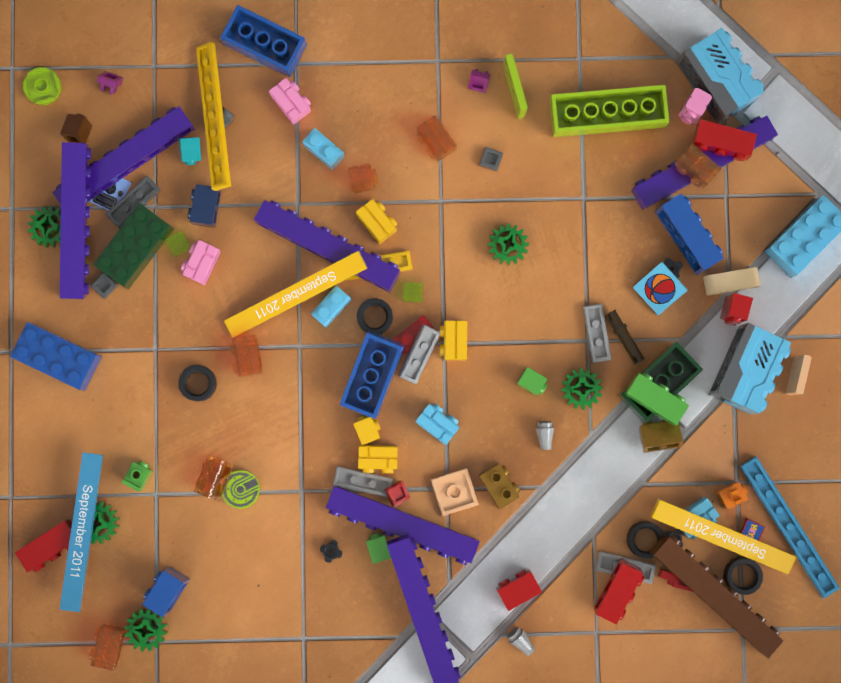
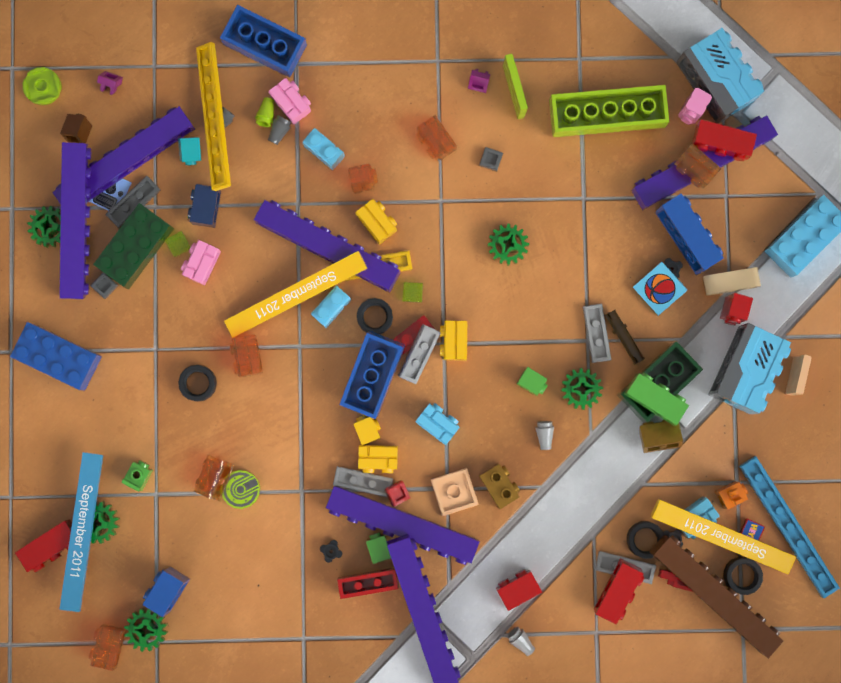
none -> lime cone [255,97,274,127]
none -> dark grey cone [268,115,291,145]
none -> red brick [337,568,399,599]

